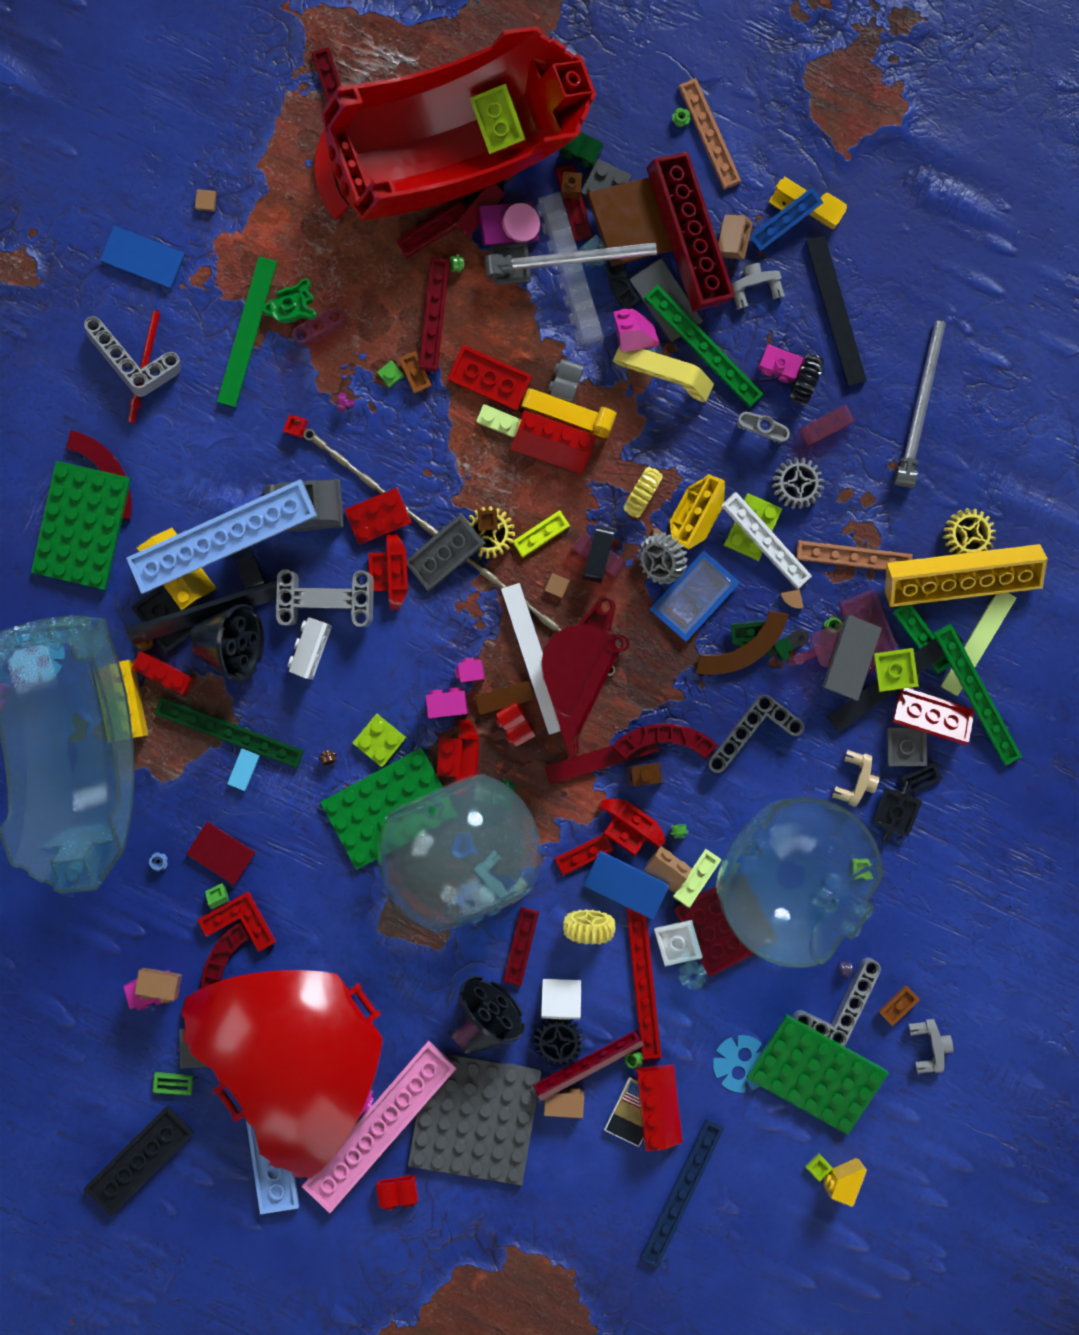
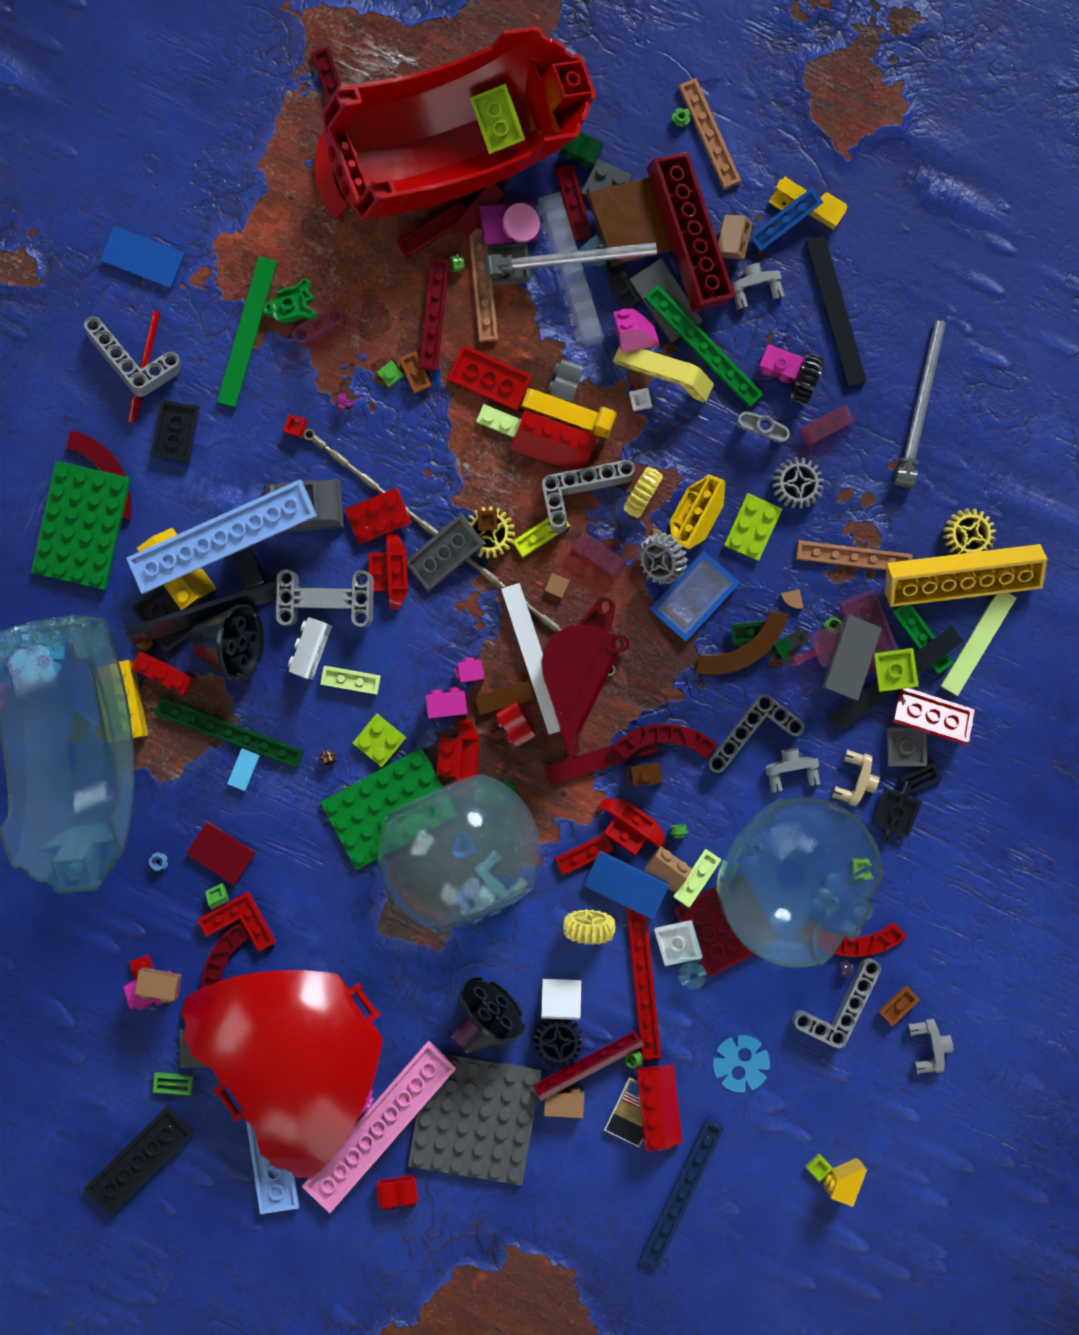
medium nougat tile [195,189,217,212] -> none
dark red tile [503,906,540,987] -> none
reddish brown brick [561,172,582,199] -> none
black beam [583,525,615,584] -> none
white tile [721,492,812,589] -> none
green plate [747,1014,888,1135] -> none
green tile [933,624,1022,766] -> none
none -> red plate [129,955,154,980]
none -> black plate [151,400,200,463]
none -> yellowish green plate [320,666,381,695]
none -> nougat tile [469,228,498,343]
none -> light grey beam [542,460,635,533]
none -> white tile [629,388,652,412]
none -> light grey connector [765,748,821,792]
none -> red tile [798,919,907,957]

